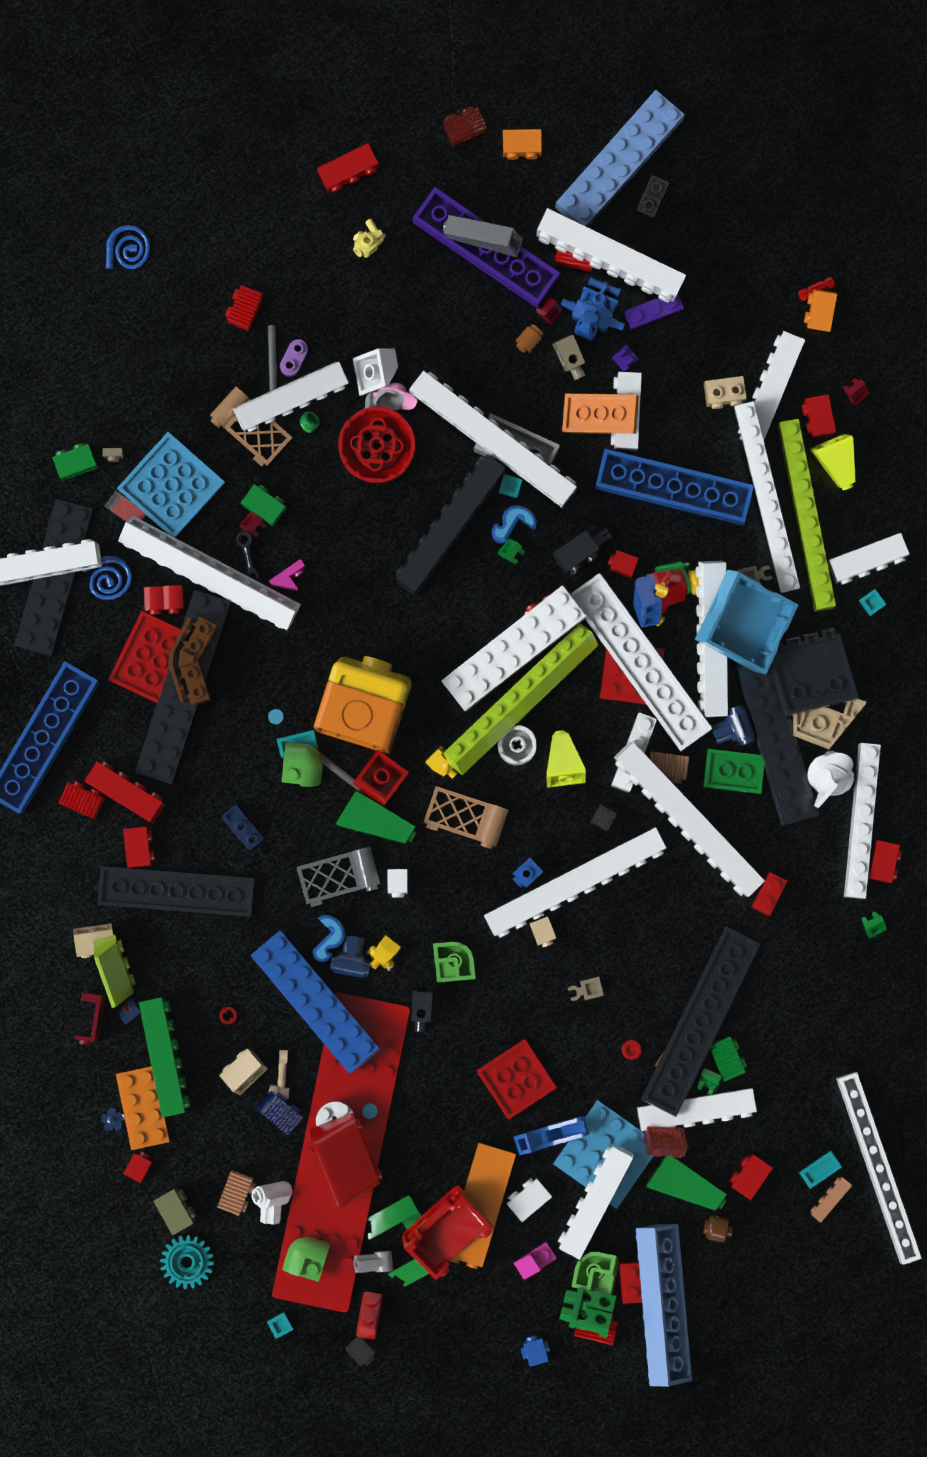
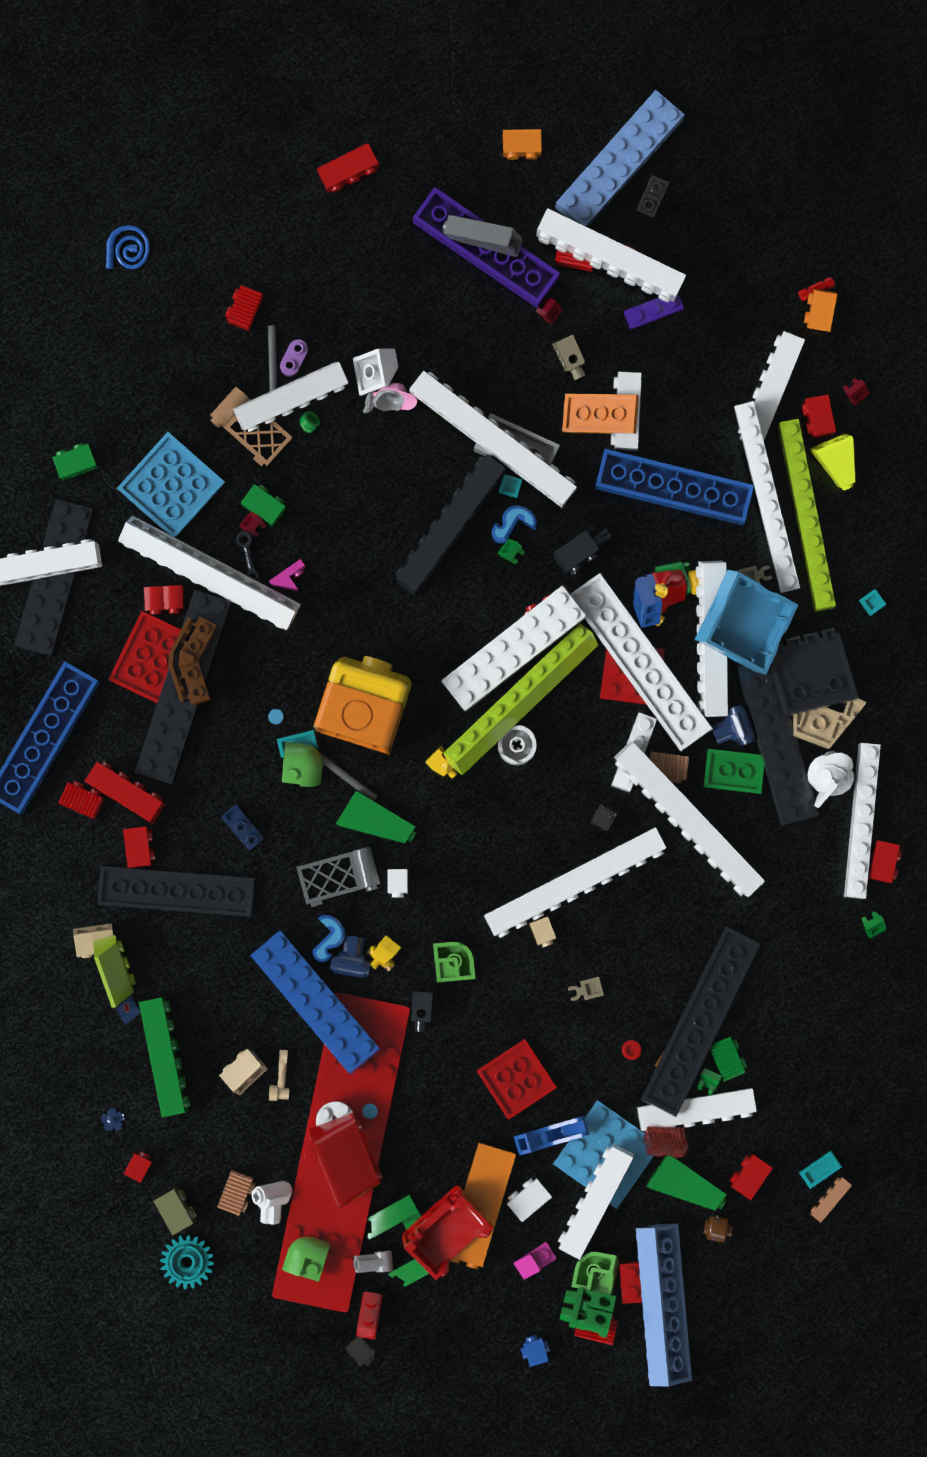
dark red panel [75,993,105,1045] -> none
blue piece [83,556,132,600] -> none
dark tan plate [103,448,124,462] -> none
clear tile [105,491,146,522] -> none
orange plate [116,1066,170,1150] -> none
red bush [219,1007,237,1024] -> none
clear blue brick [257,1091,303,1135] -> none
teal plate [267,1312,293,1339] -> none
red brick [338,407,415,483] -> none
light yellow piece [353,219,385,257] -> none
red brick [353,750,409,807] -> none
medium nougat piece [424,786,508,849] -> none
clear red brick [443,107,487,146] -> none
blue brick [513,858,543,888] -> none
dark orange brick [516,324,543,353] -> none
neon yellow slope [547,731,586,788] -> none
blue piece [561,276,625,341] -> none
red brick [608,550,638,578] -> none
dark purple tile [612,345,639,372] -> none
tan brick [704,376,746,409] -> none
red brick [751,872,787,916] -> none
white brick [827,533,909,585] -> none
white brick [836,1072,921,1265] -> none

